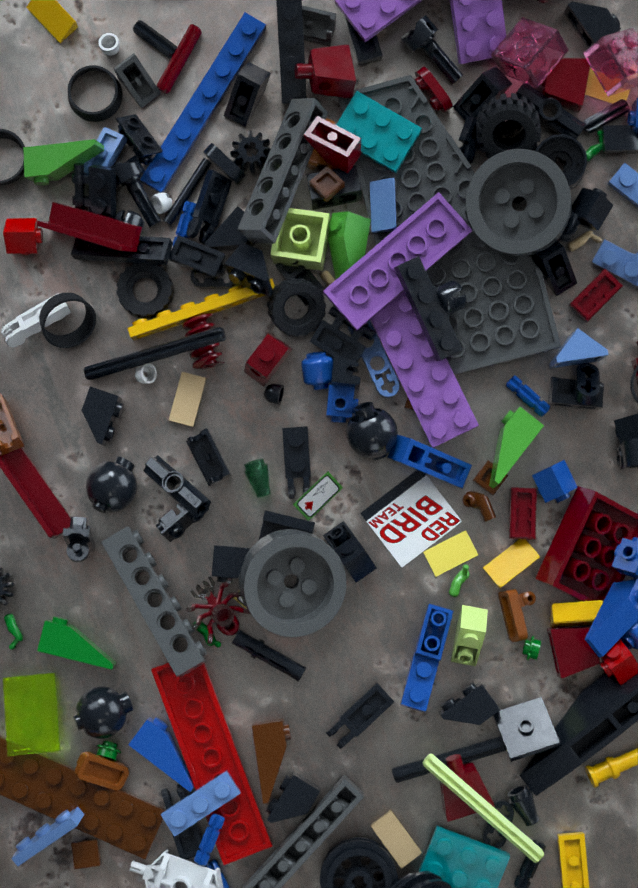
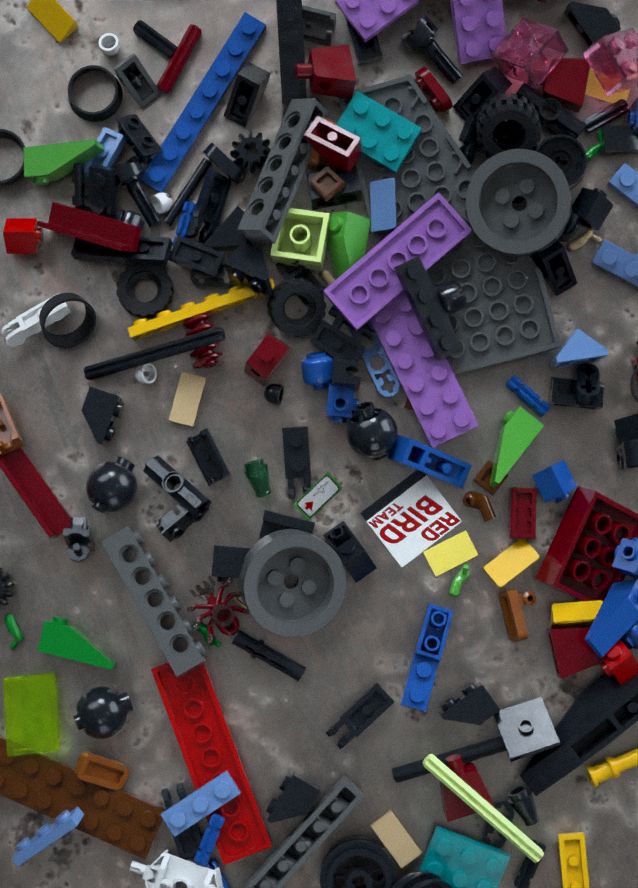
reddish brown tile [71,838,101,870] -> none
green plate [96,740,121,761] -> none
blue slope [128,717,194,792] -> none
reddish brown slope [252,718,291,804] -> none
yellowish green slope [451,605,488,666] -> none
green plate [522,636,541,661] -> none
dark red plate [569,269,623,323] -> none

